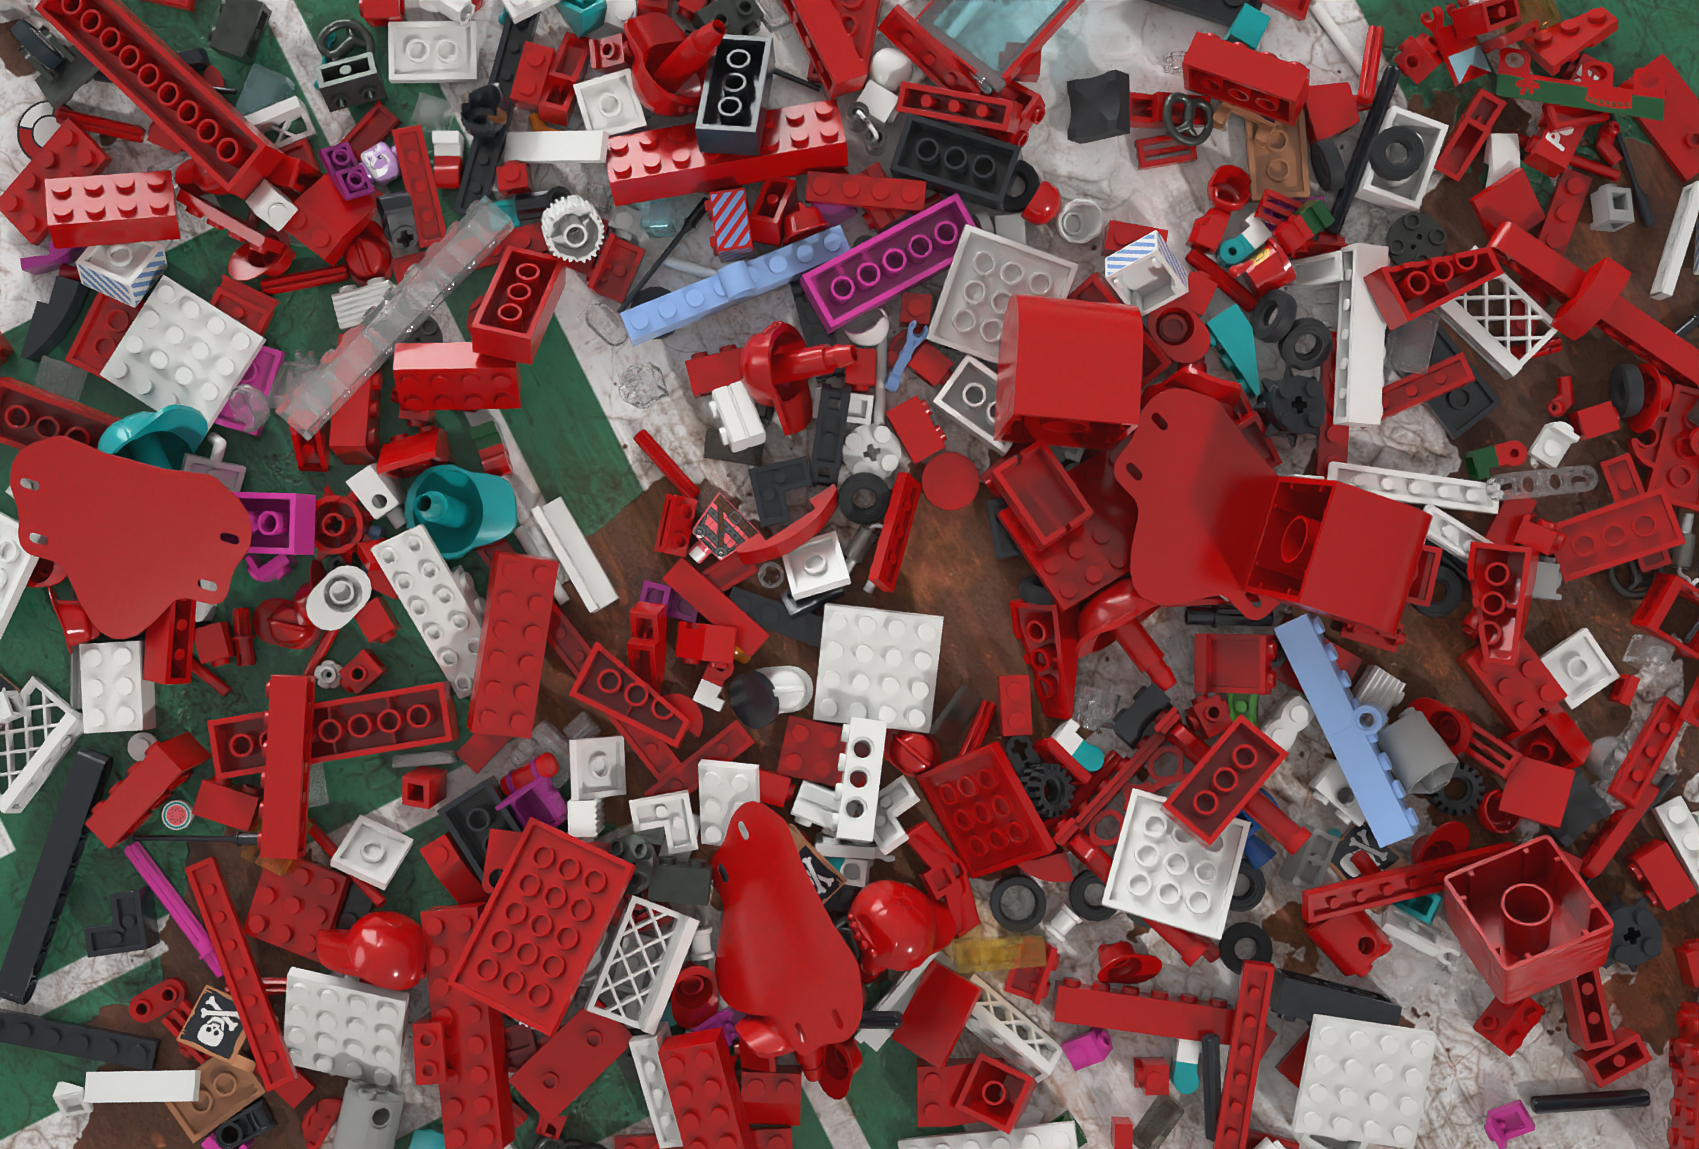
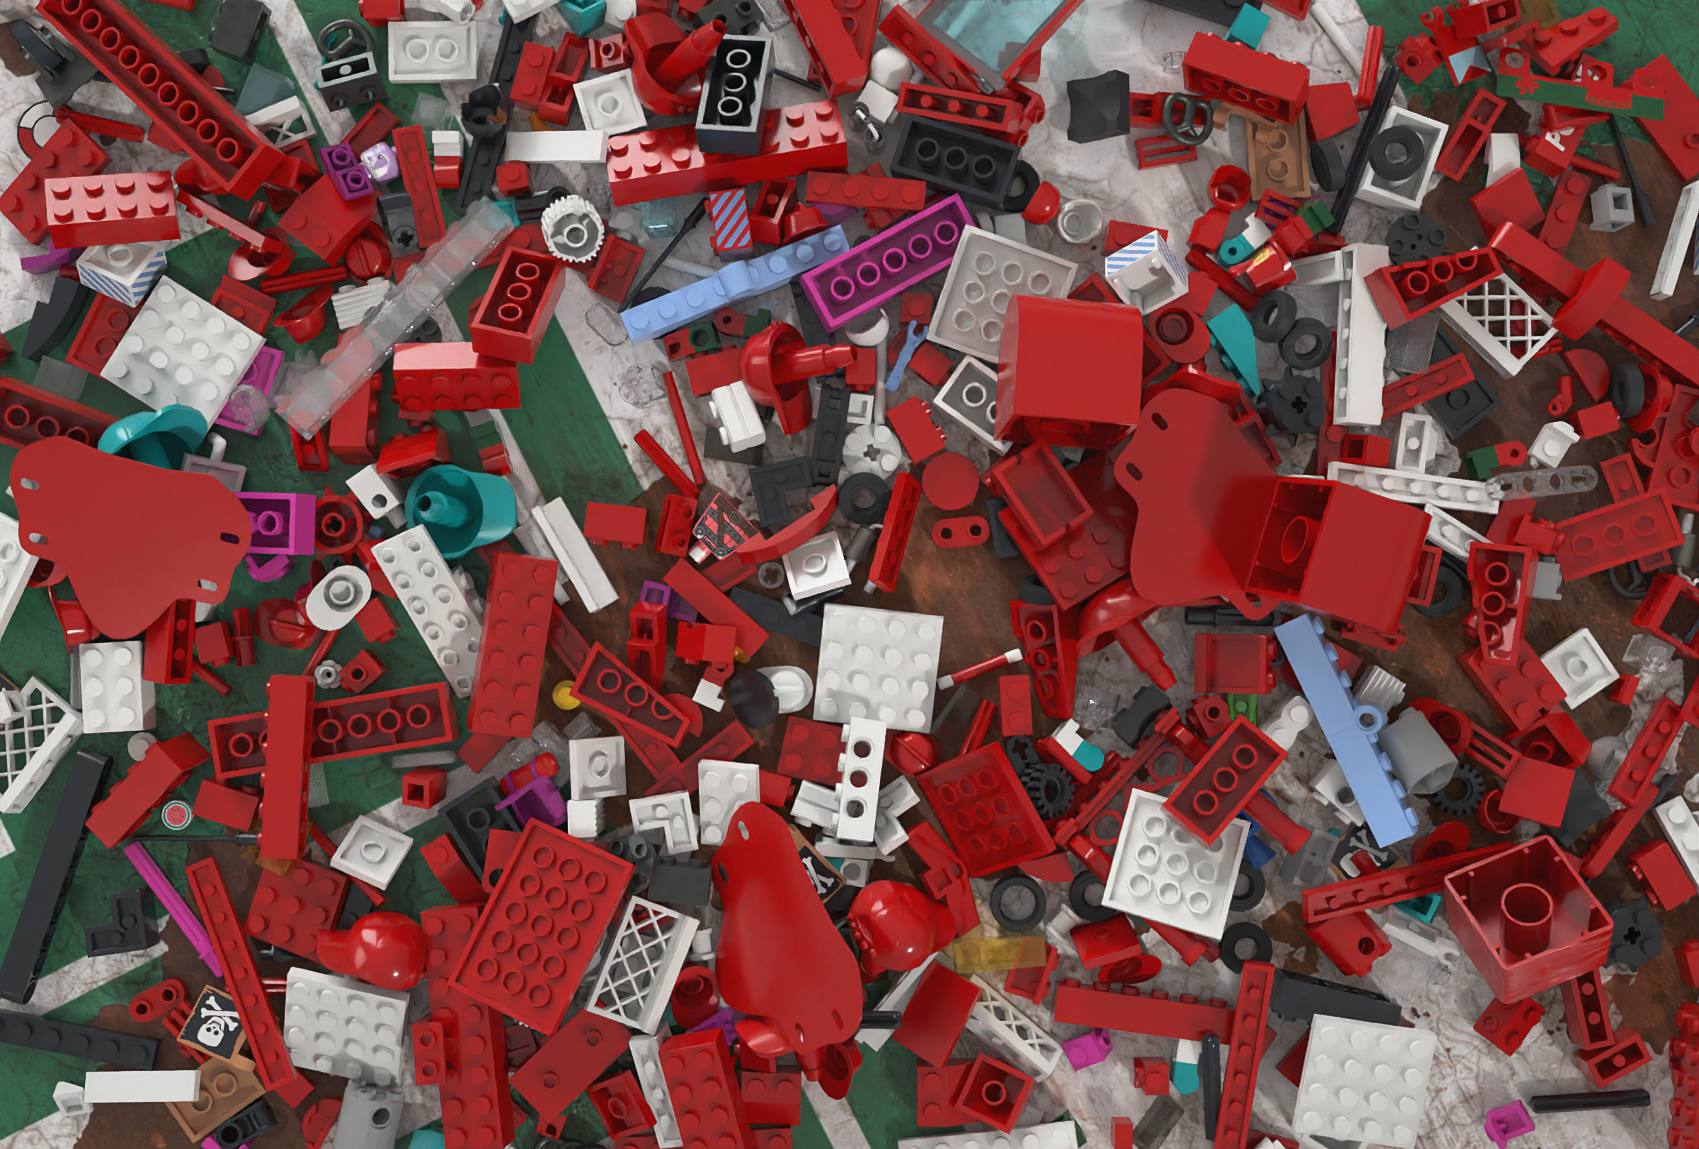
white brick [245,179,298,232] -> none
red arm [1595,121,1623,167] -> none
none -> black bar [259,945,310,962]
none -> red piece [273,285,334,344]
none -> yellow plate [553,680,581,710]
none -> red brick [583,502,650,550]
none -> red plate [585,1069,657,1141]
none -> red bar [661,371,707,486]
none -> leg [662,321,722,362]
none -> leg [714,307,772,340]
none -> red plate [931,516,990,549]
none -> red bar [936,648,1023,690]
none -> red plate [1069,912,1142,971]
none -> red brick [1342,434,1391,468]
none -> white slope [1390,412,1438,474]
none -> red tile [1561,349,1610,403]

